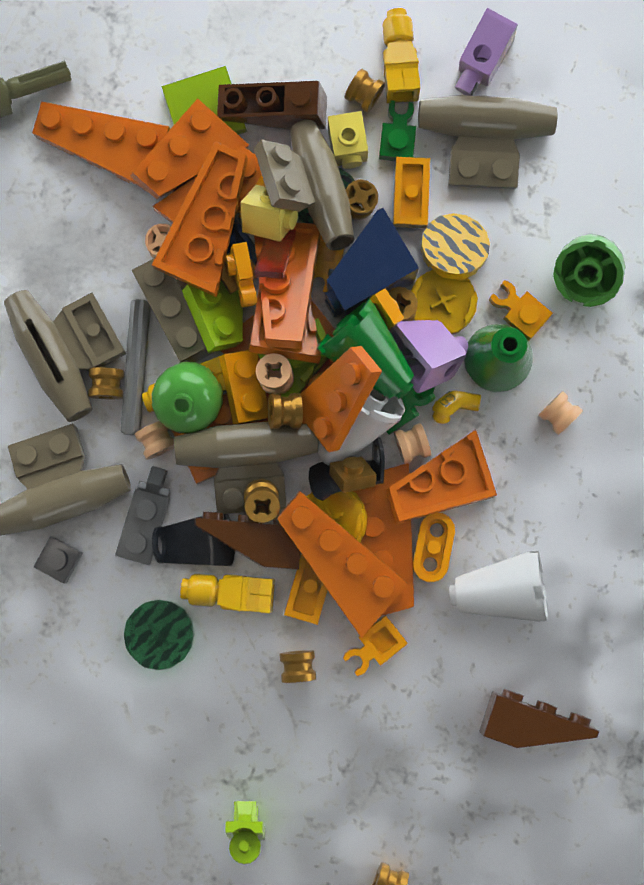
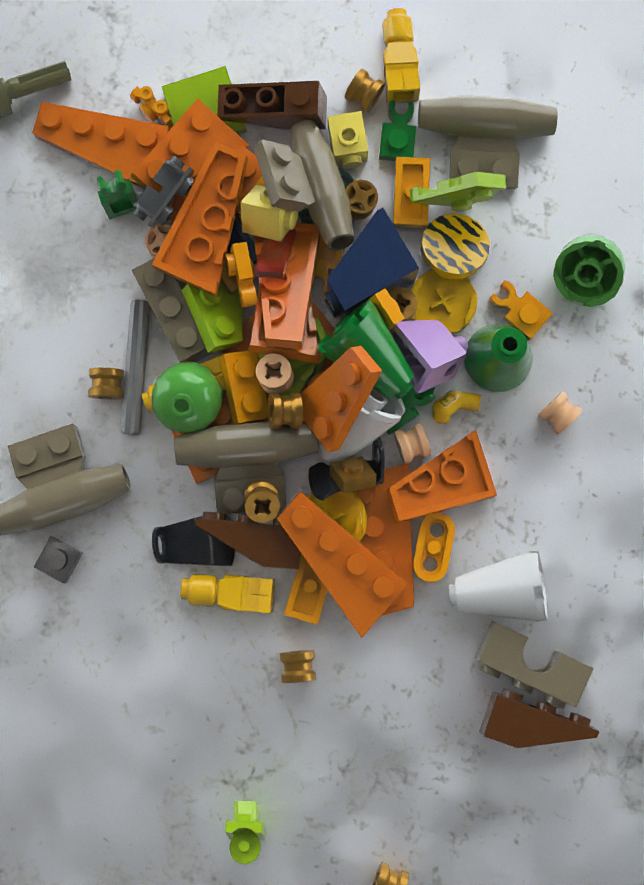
dark tan plate [4,290,126,422] -> none
dark grey hinge [115,466,170,565] -> none
clear green tile [124,599,195,670] -> none
light nougat wheel [134,421,174,460] -> none
light orange plate [343,615,408,676] -> none
lavender torso [455,8,518,96] -> none
none -> green plate [97,170,138,220]
none -> light orange piece [130,86,173,128]
none -> dark grey hinge [132,155,195,228]
none -> lime wing [410,172,506,211]
none -> dark tan arch [474,620,594,709]

